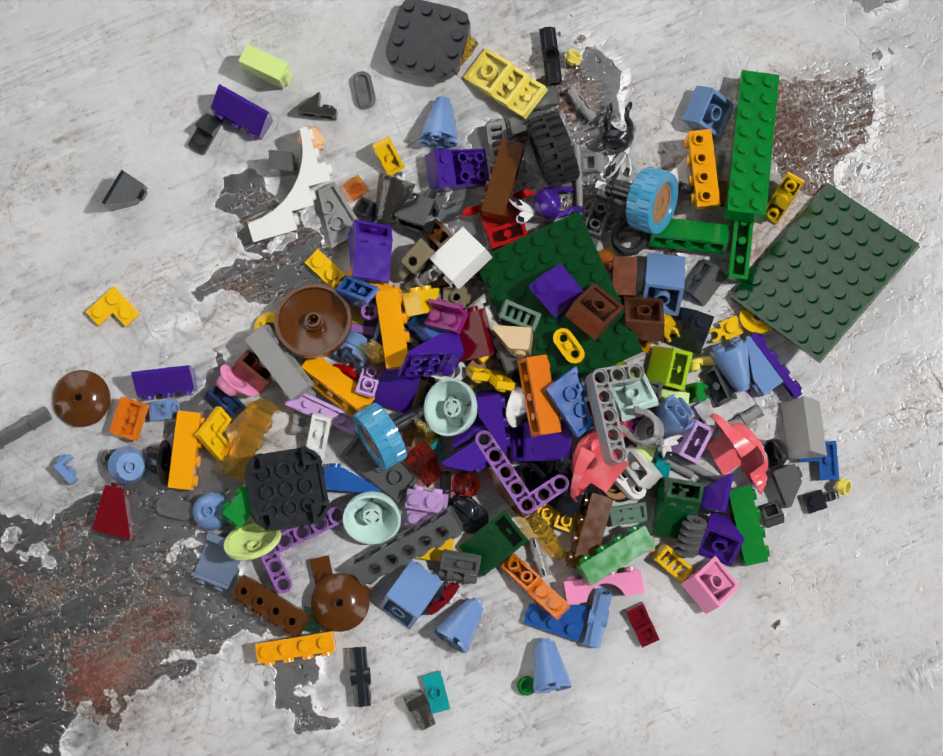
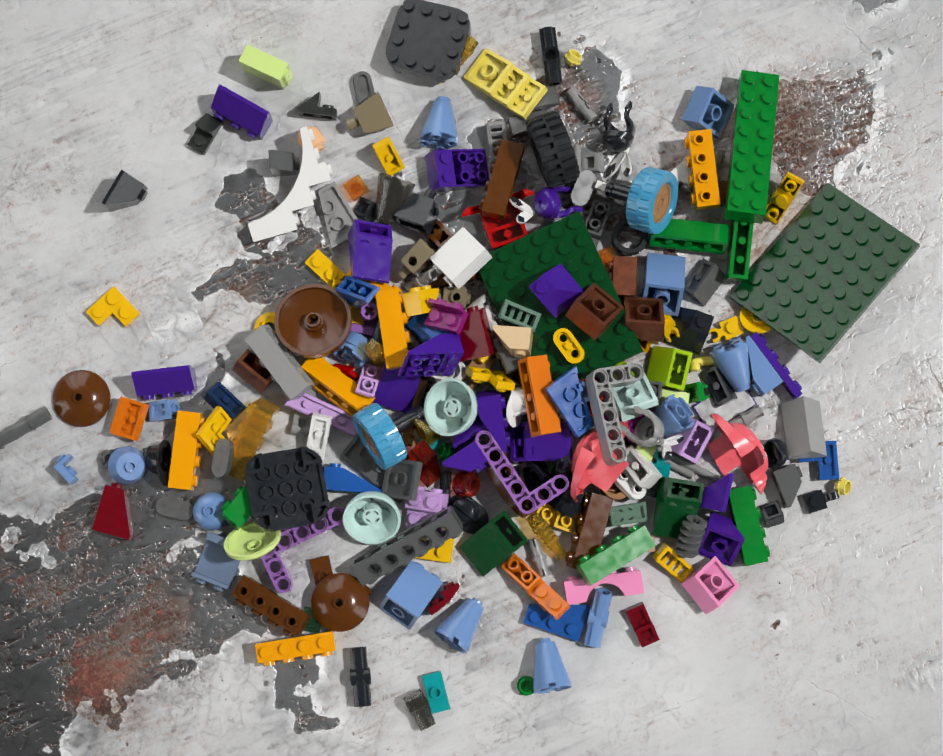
bright pink piece [215,365,259,397] -> none
dark grey plate [438,549,482,584] -> none
none -> flat silver tile [211,439,234,477]
none -> dark tan torso [346,91,394,134]
none -> dark grey plate [381,460,423,501]
none -> green plate [438,442,454,461]
none -> flat silver tile [570,170,596,207]

